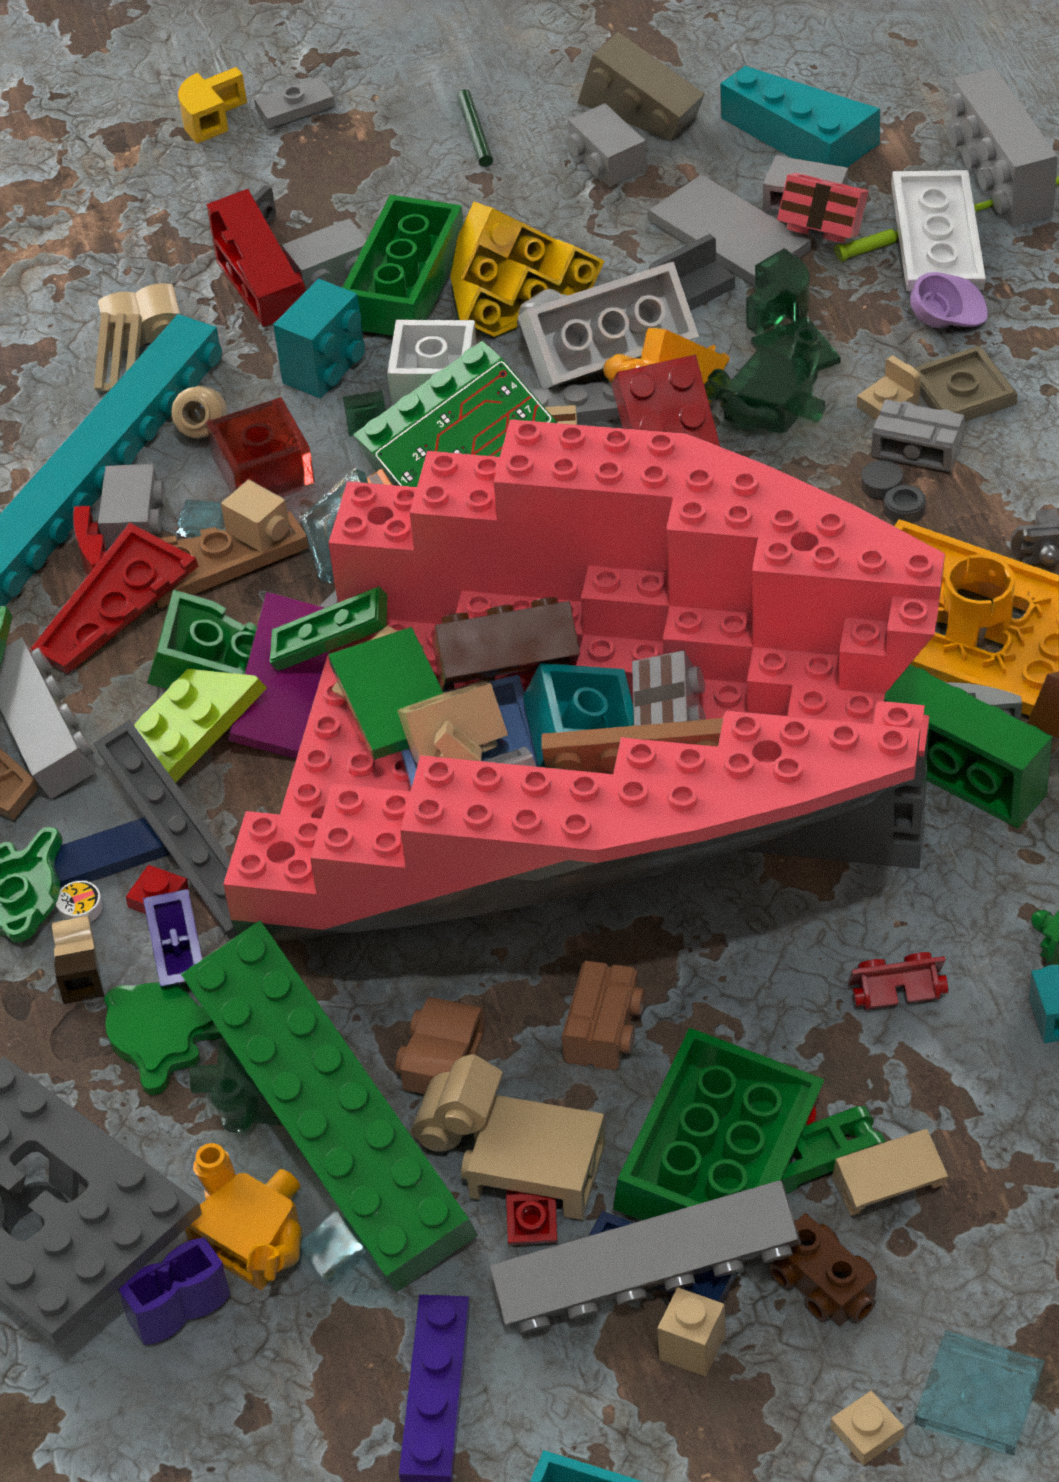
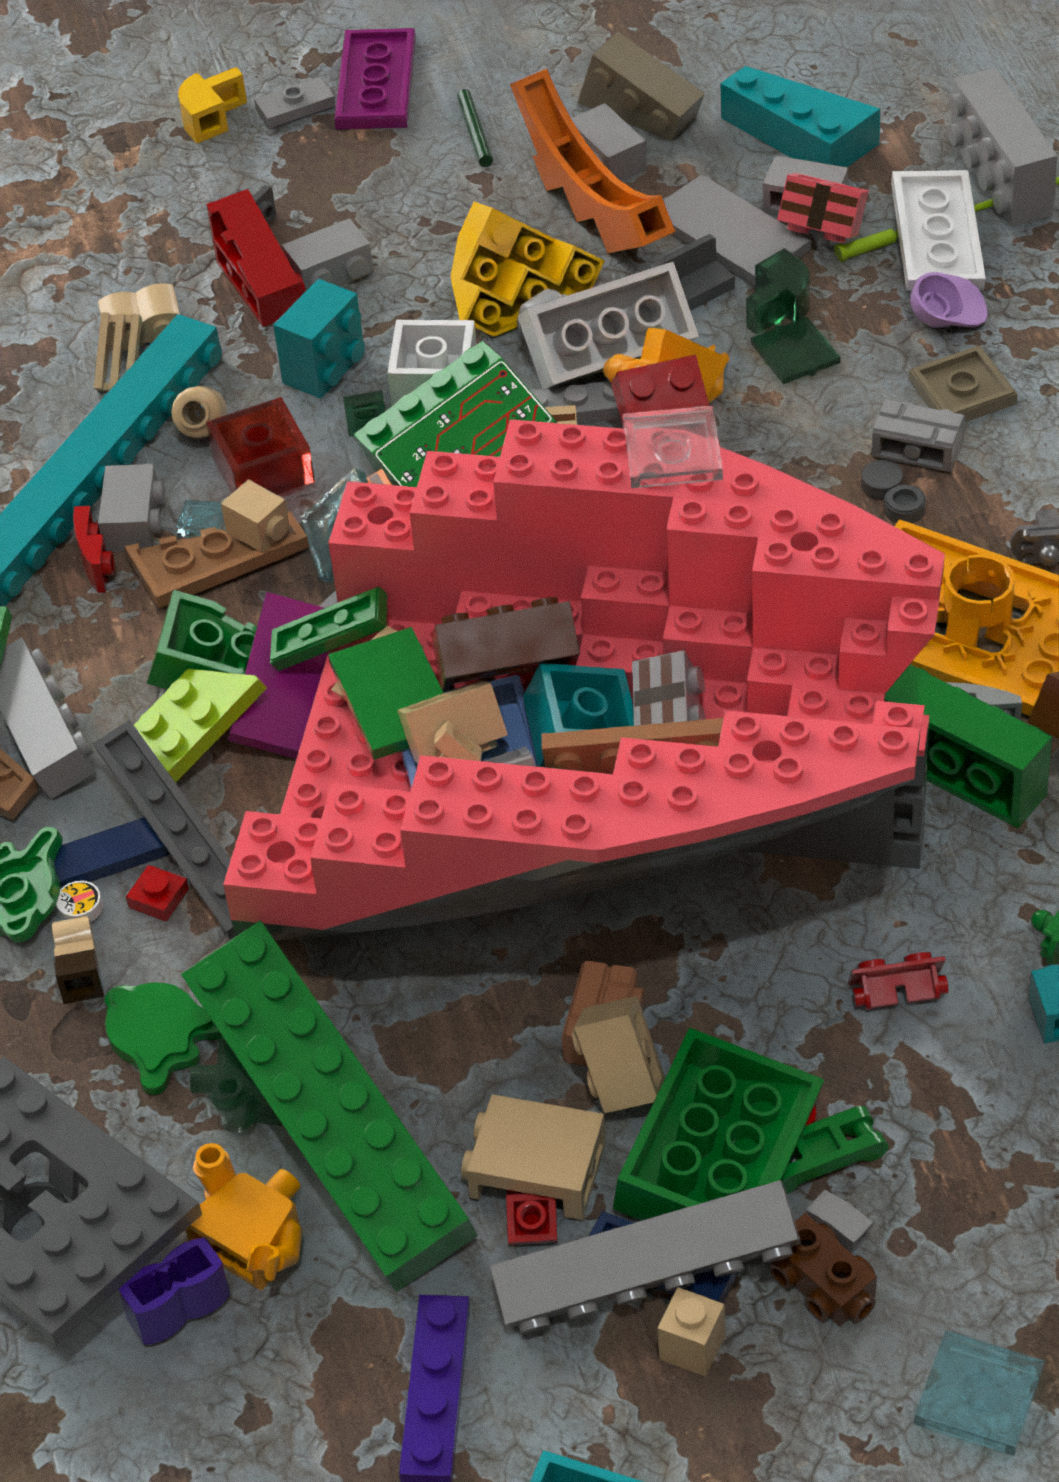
red wing [31,523,199,674] -> none
slope [143,889,203,988] -> none
clear light blue plate [301,1211,367,1283] -> none
green brick [342,194,464,336] -> none
nougat brick [395,997,485,1094] -> none
tan brick [410,1054,503,1151] -> none
clear green torso [704,327,825,434] -> none
tan plate [831,1390,904,1465] -> none
tan hinge [832,1129,948,1216] -> none
tan bracket [857,355,920,420] -> none
none -> magenta tile [334,28,416,130]
none -> orange arch [510,69,675,253]
none -> tan brick [572,996,665,1114]
none -> clear tile [623,405,723,489]
none -> light grey piece [806,1190,873,1253]

